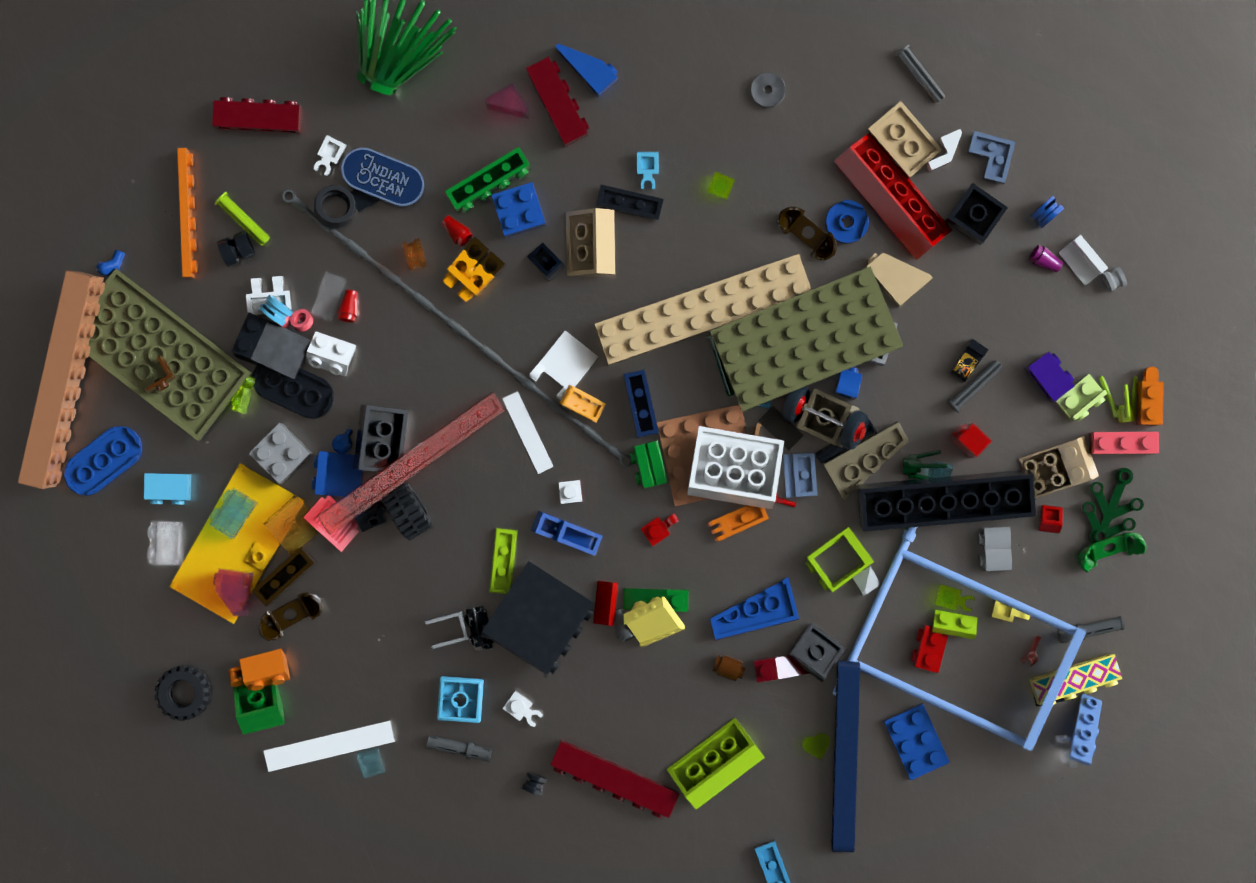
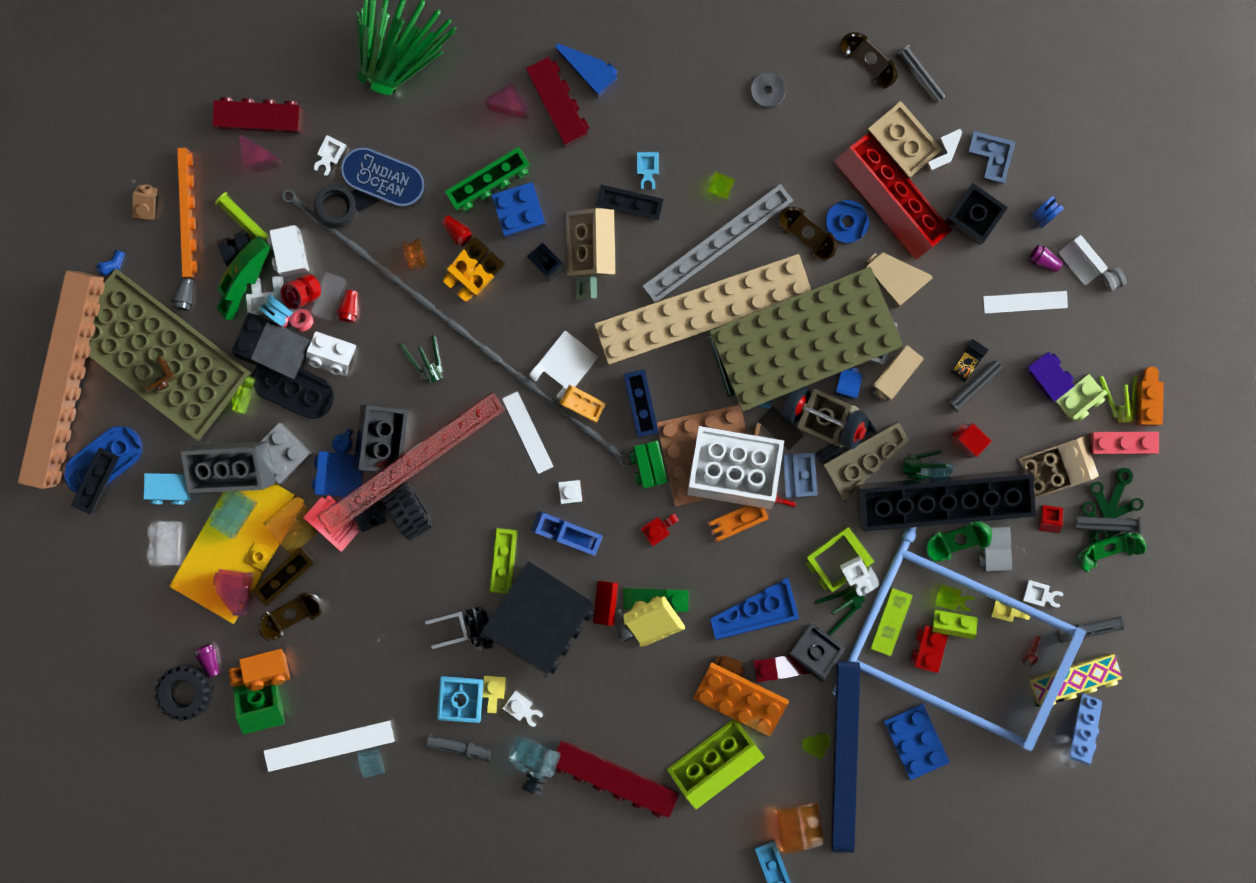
none -> black plate [71,447,120,515]
none -> medium nougat bracket [132,184,158,220]
none -> dark grey cone [171,278,193,311]
none -> dark grey brick [180,441,275,493]
none -> magenta cone [195,644,220,677]
none -> green slope [217,236,270,320]
none -> clear pink slope [239,135,283,173]
none -> white brick [267,225,309,277]
none -> red wheel [280,274,321,310]
none -> dark green plant [399,335,444,384]
none -> light yellow plate [482,675,506,714]
none -> clear light blue brick [509,737,561,779]
none -> sand green plate [575,276,597,300]
none -> light grey plate [642,184,793,303]
none -> orange plate [693,662,789,737]
none -> clear orange slope [775,801,824,853]
none -> dark green plant [815,587,866,635]
none -> dark brown piece [839,32,898,89]
none -> white plate [840,556,873,596]
none -> lime tile [870,588,913,656]
none -> tan window [871,345,924,401]
none -> green piece [926,522,992,562]
none -> white sticker [983,291,1068,313]
none -> white plate [1022,580,1063,607]
none -> dark grey axle [1075,517,1141,535]

